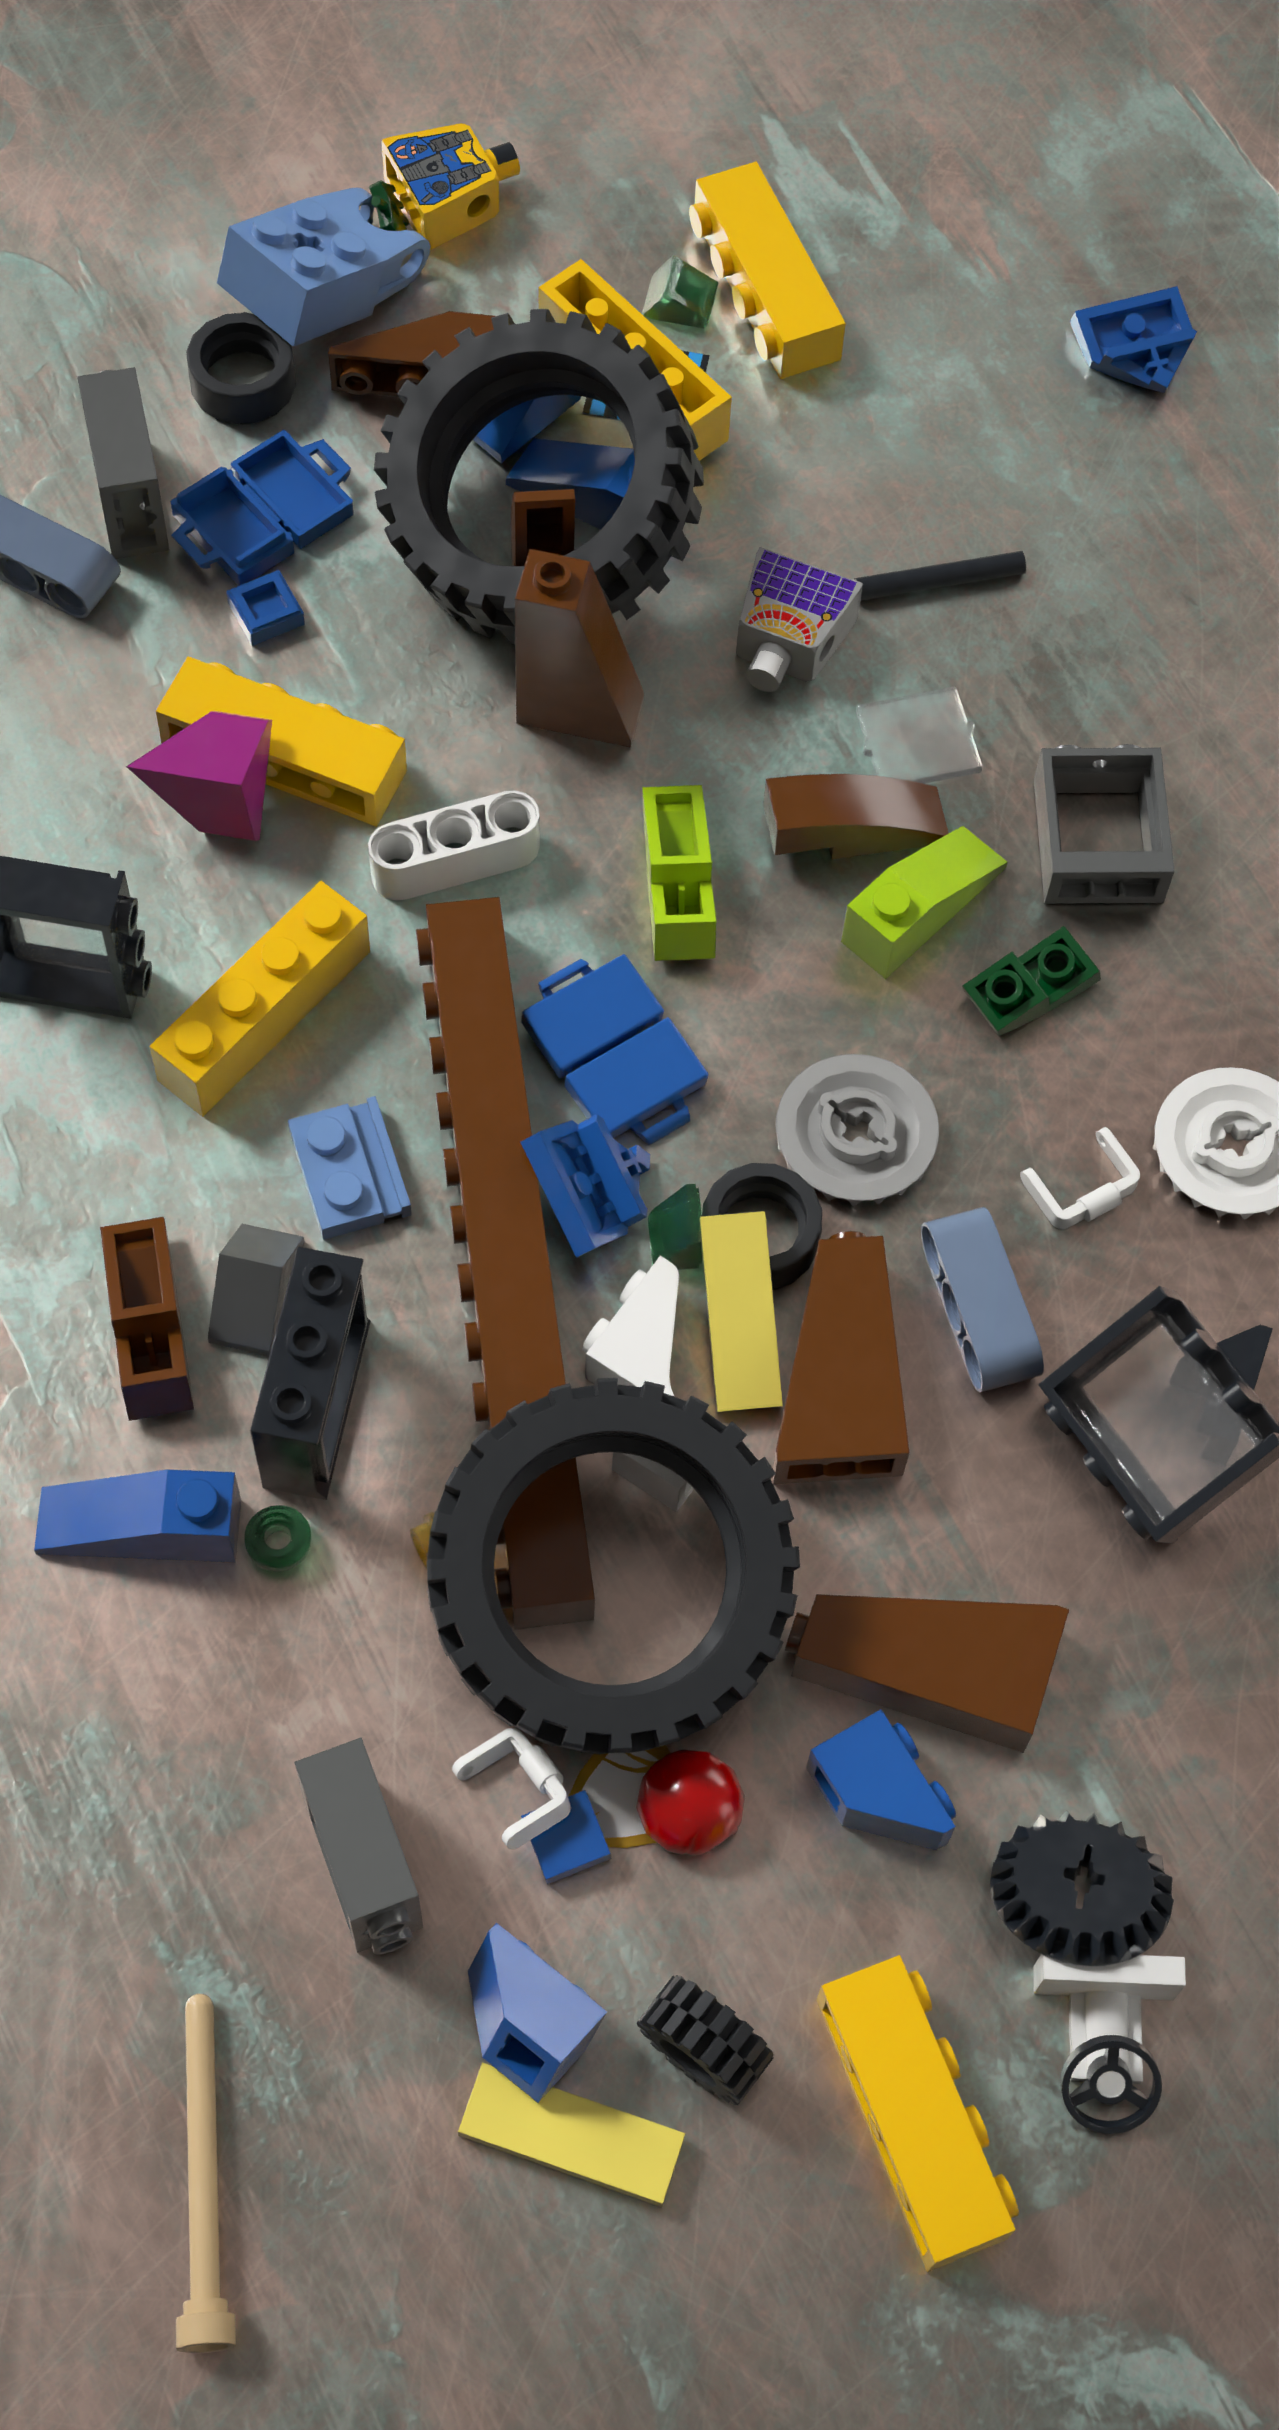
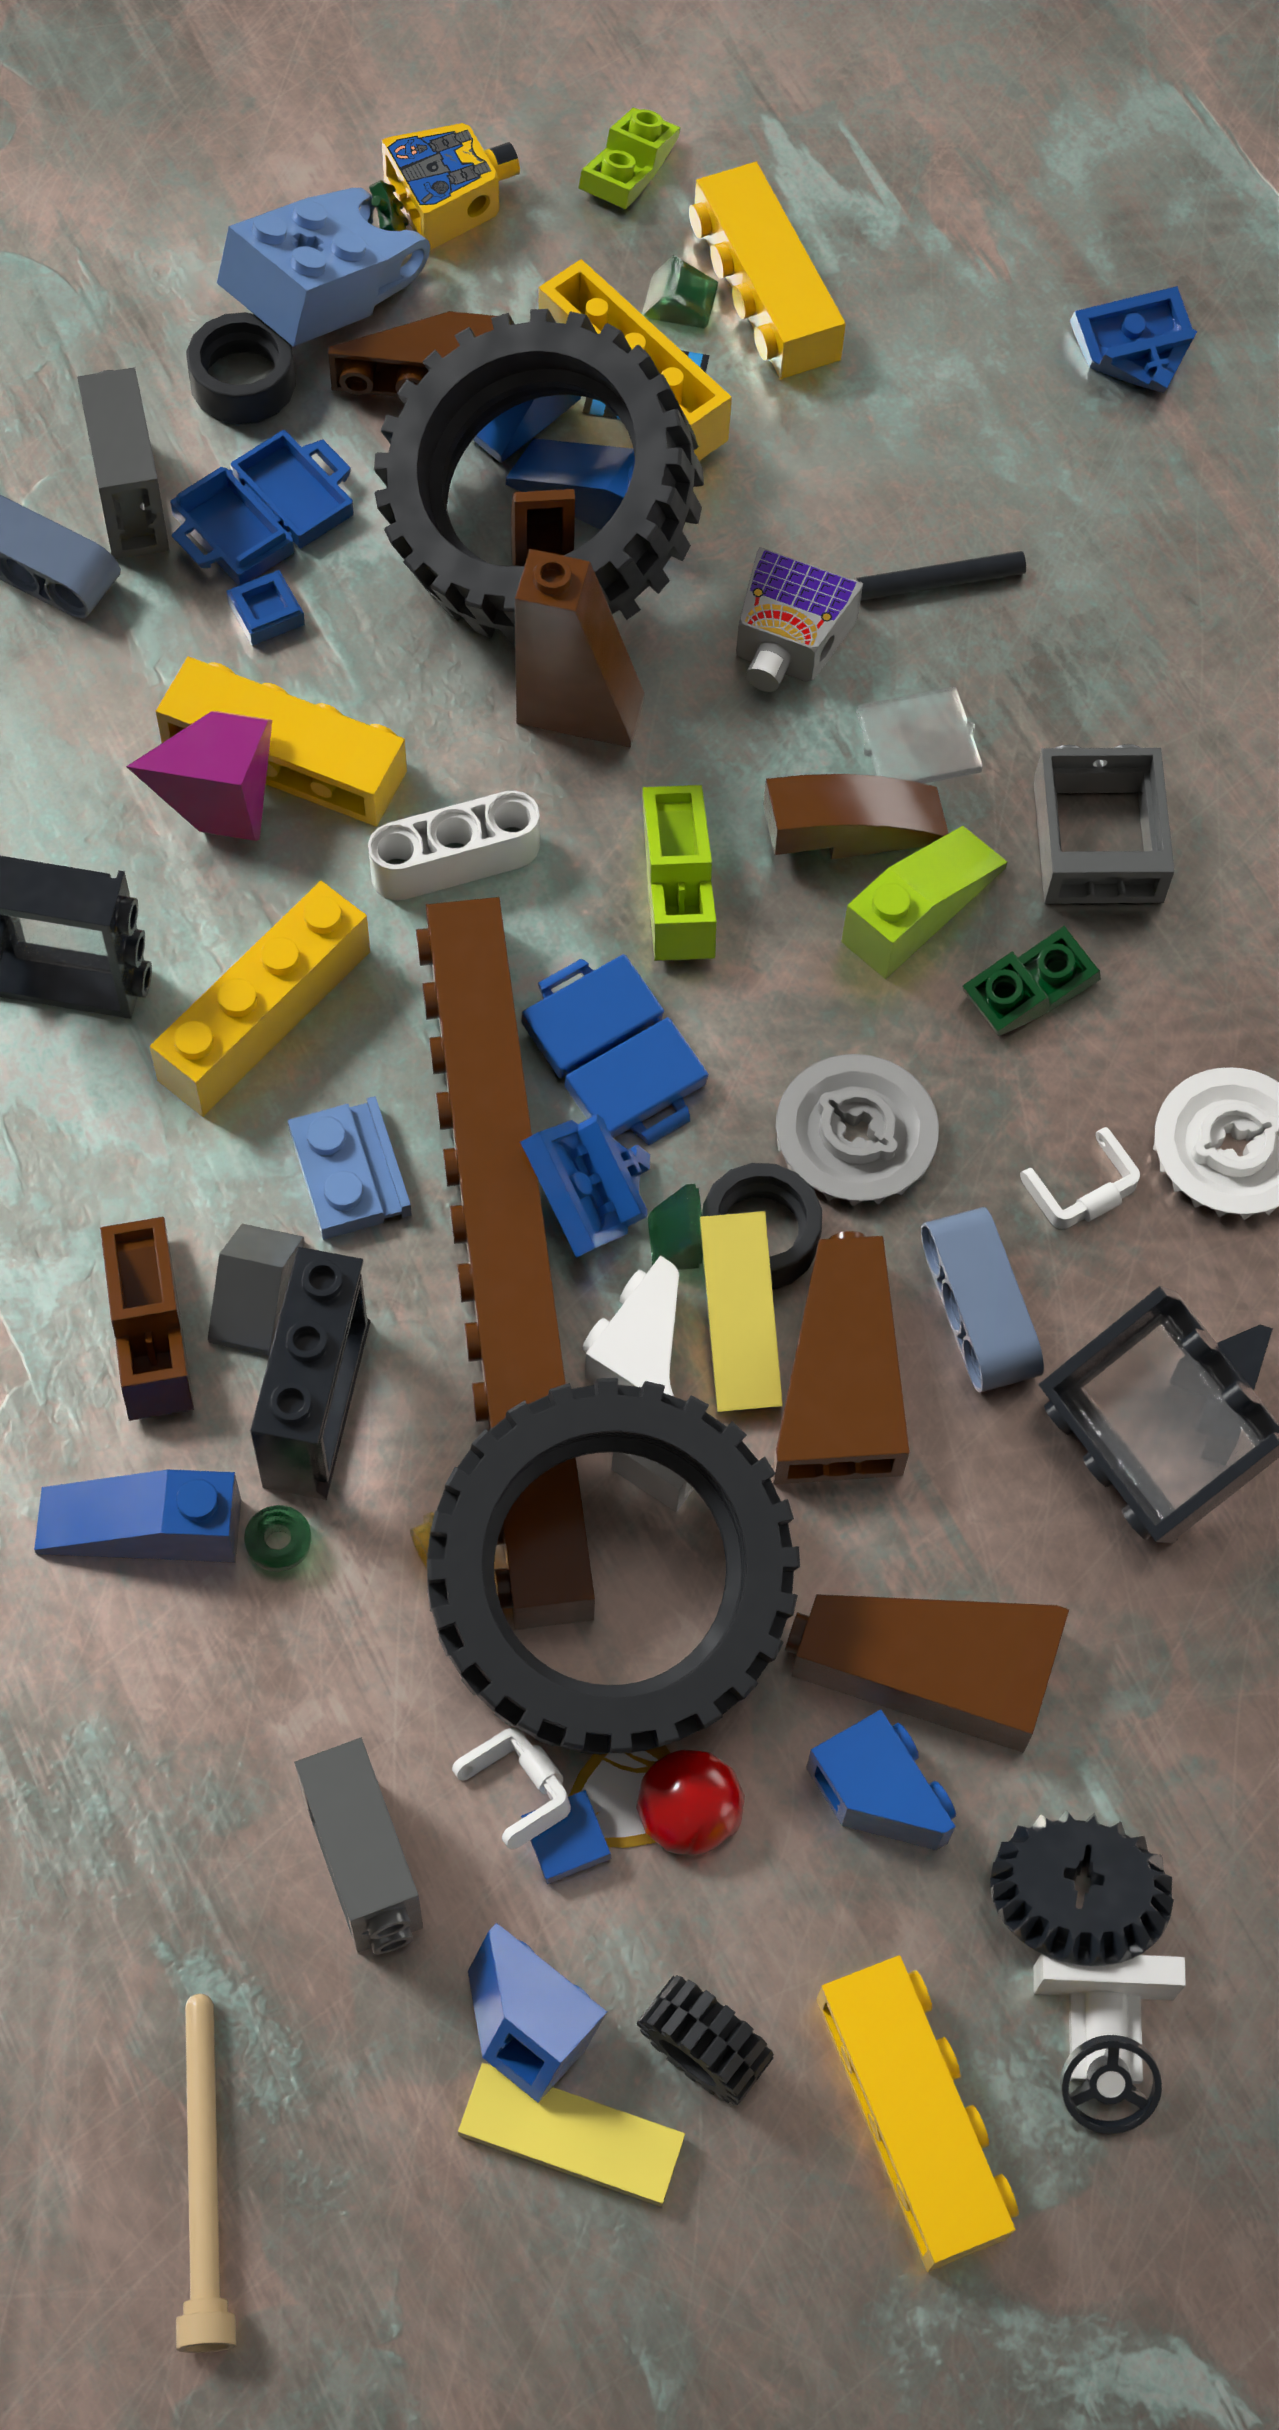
none -> lime slope [578,107,681,209]

